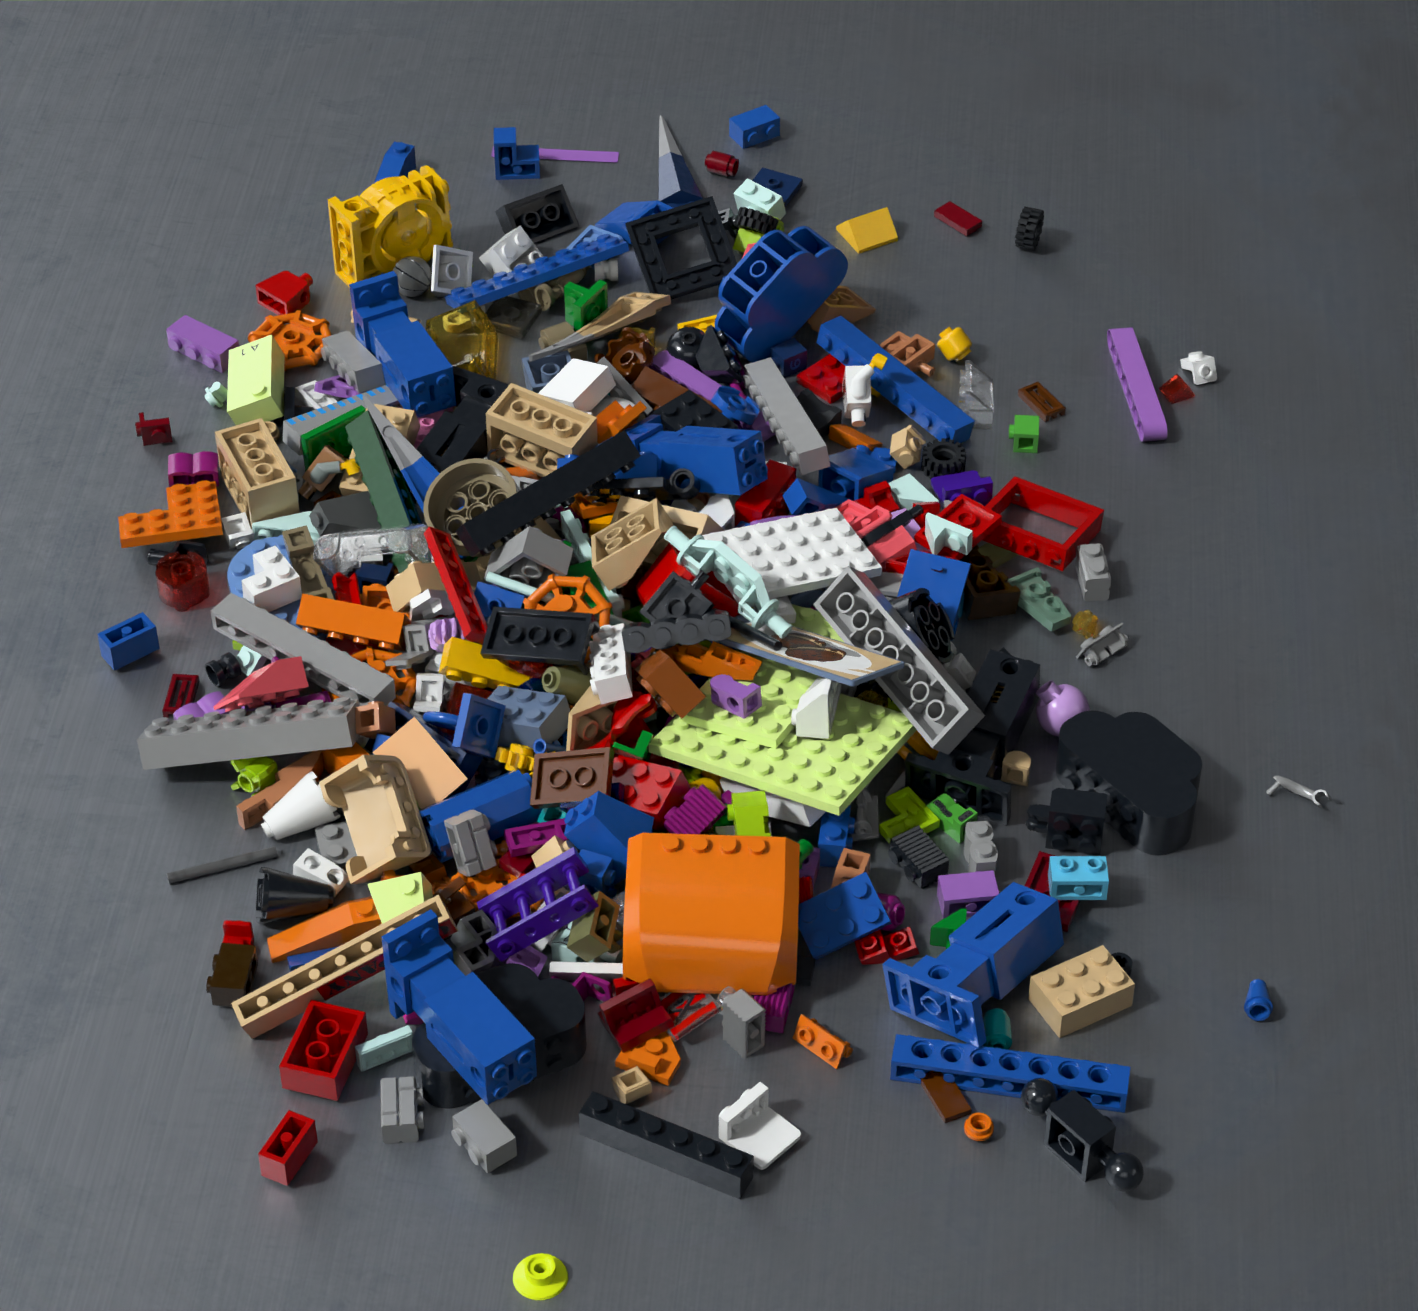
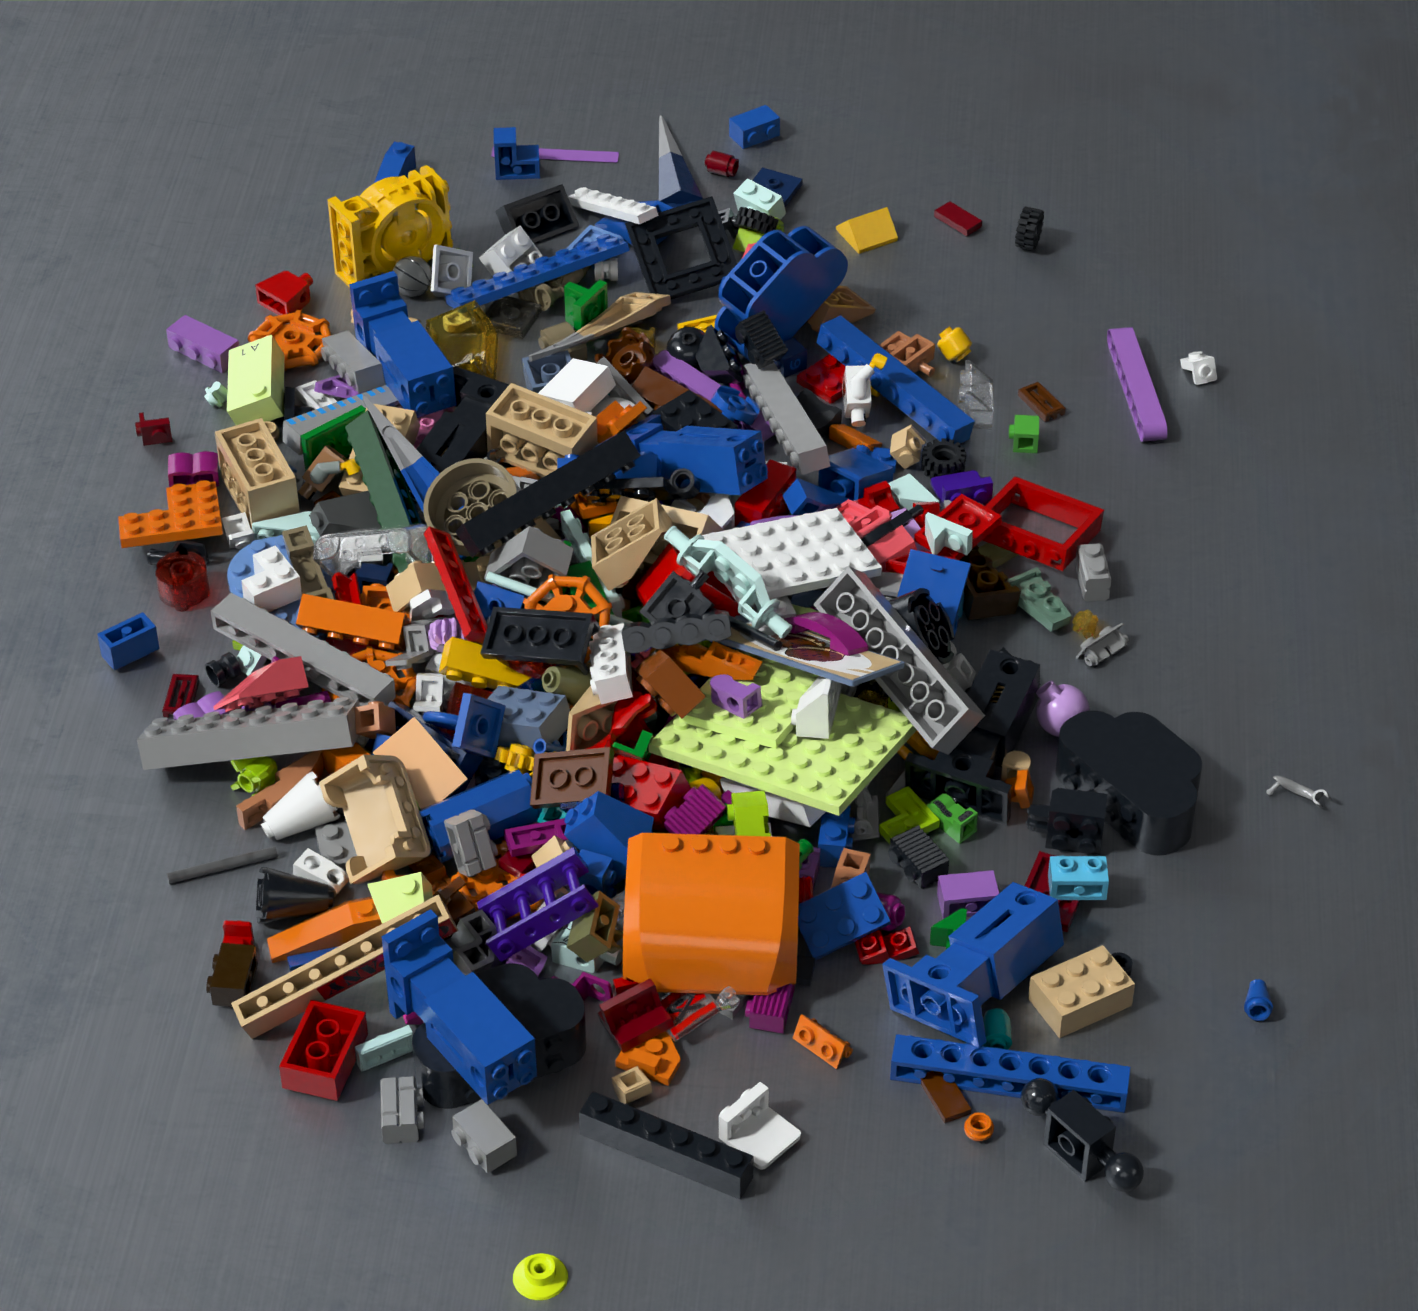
red brick [258,1110,318,1186] -> none
white tile [549,962,623,982] -> none
light grey brick [722,989,766,1058] -> none
light grey brick [964,821,998,878] -> none
clear red slope [1158,374,1195,404] -> none
none -> white plate [568,187,658,224]
none -> black brick [735,310,788,369]
none -> magenta slope [784,612,868,656]
none -> orange tile [1004,769,1034,809]

